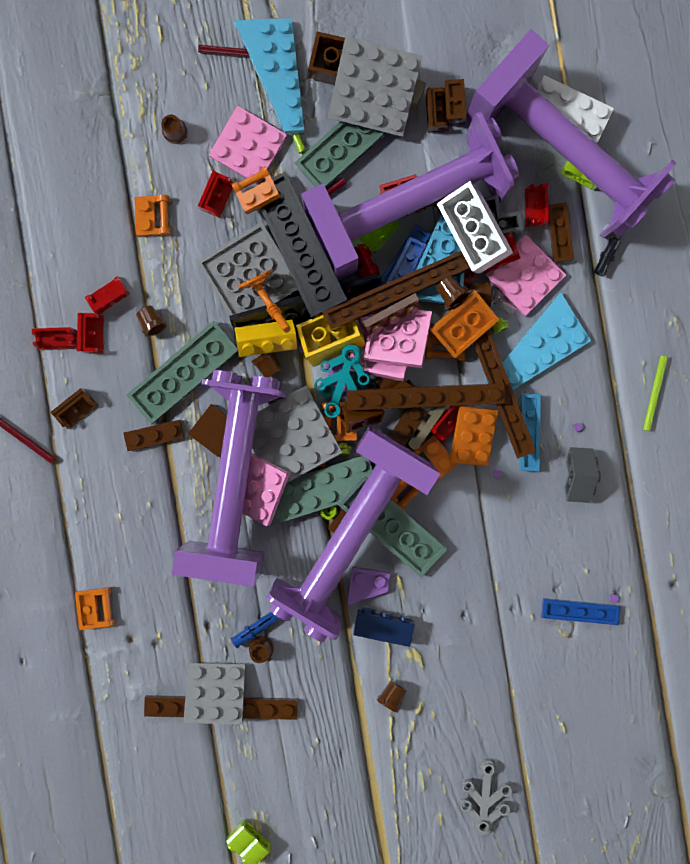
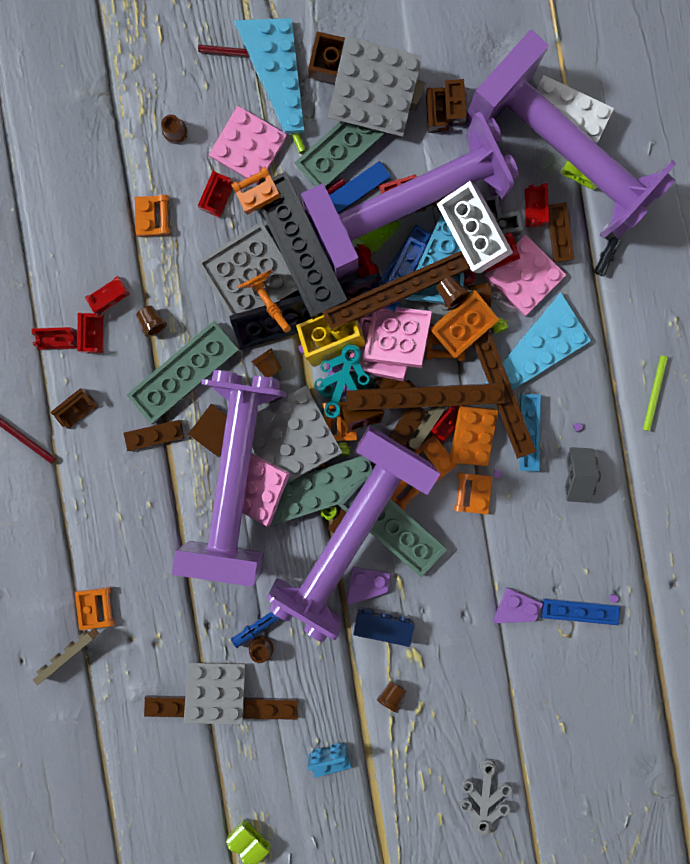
yellow brick [235,320,297,357] -> none
plate [363,294,420,335] -> none
none -> dark tan plate [33,628,100,686]
none -> dark azure bracket [307,743,351,778]
none -> blue tile [329,161,391,214]
none -> orange plate [454,473,492,514]
none -> medium lavender wing [492,588,543,623]

